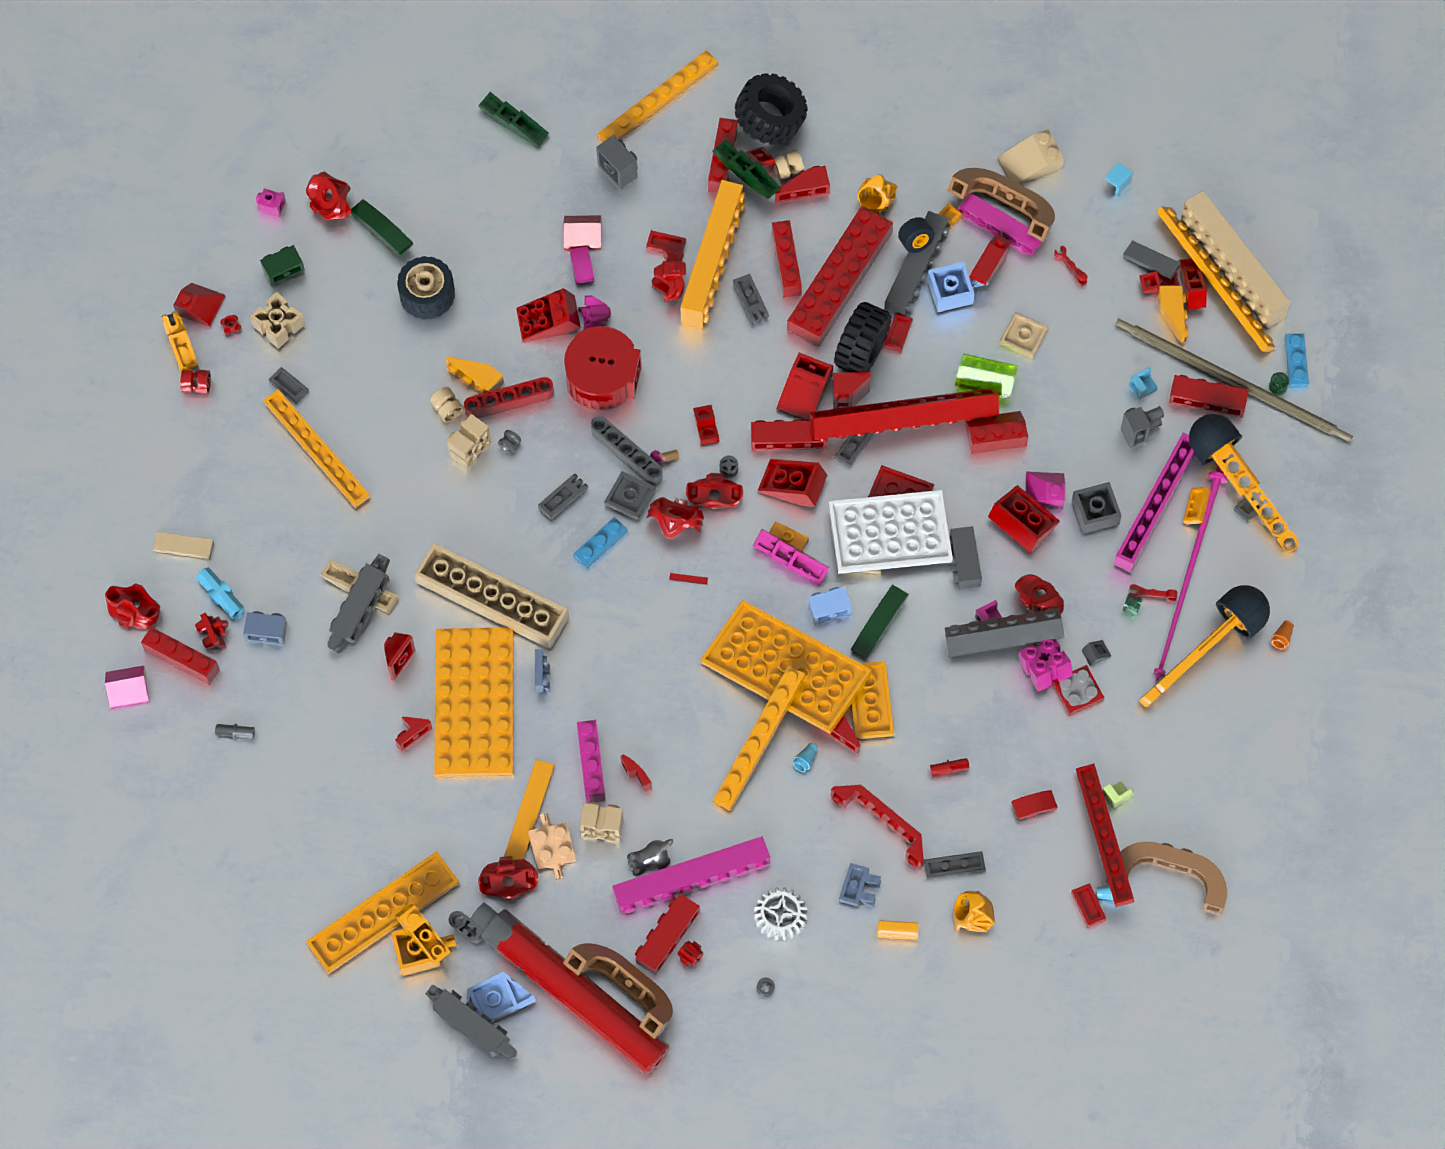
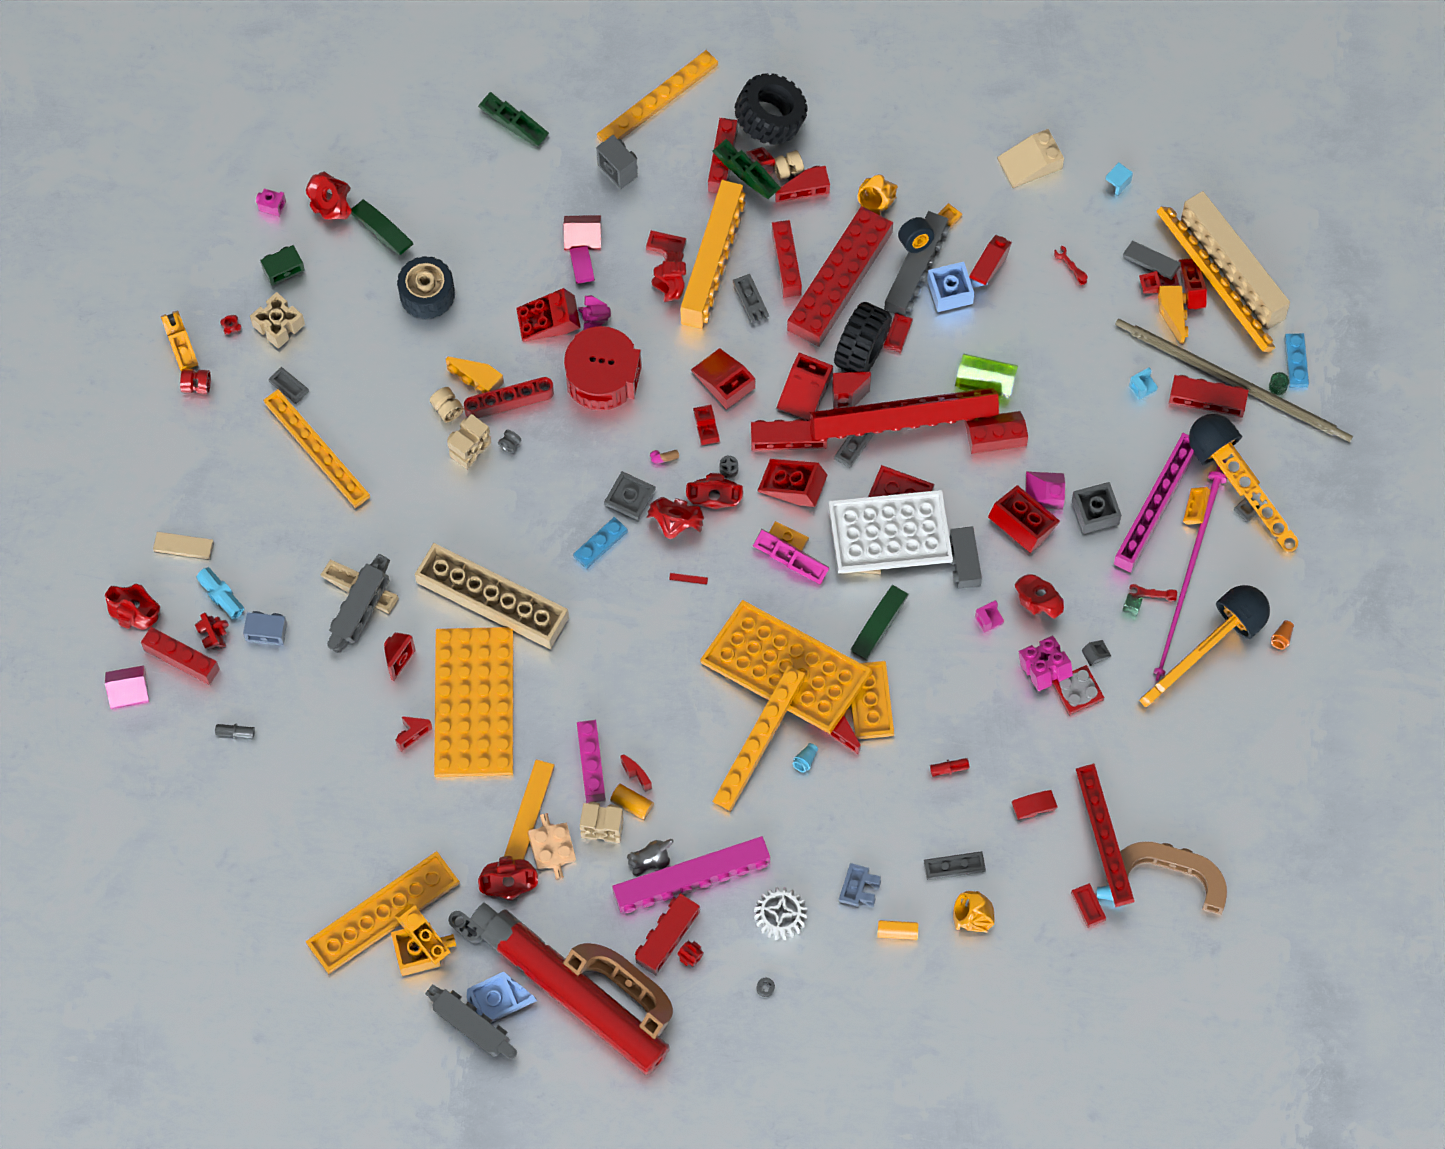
red slope [173,283,226,327] -> none
sand blue plate [535,649,550,692] -> none
dark grey hinge [538,474,589,520] -> none
dark grey beam [591,416,663,486] -> none
light blue brick [808,587,852,625] -> none
red slope [830,785,924,869] -> none
dark grey brick [945,608,1065,657] -> none
medium nougat arch [947,168,1055,242] -> none
dark pink beam [958,194,1043,255] -> none
tan tile [999,312,1049,360] -> none
yellowish green panel [1103,781,1134,810] -> none
dark grey brick [1121,406,1164,448] -> none
none -> light orange brick [610,784,654,820]
none -> red slope [691,348,755,410]

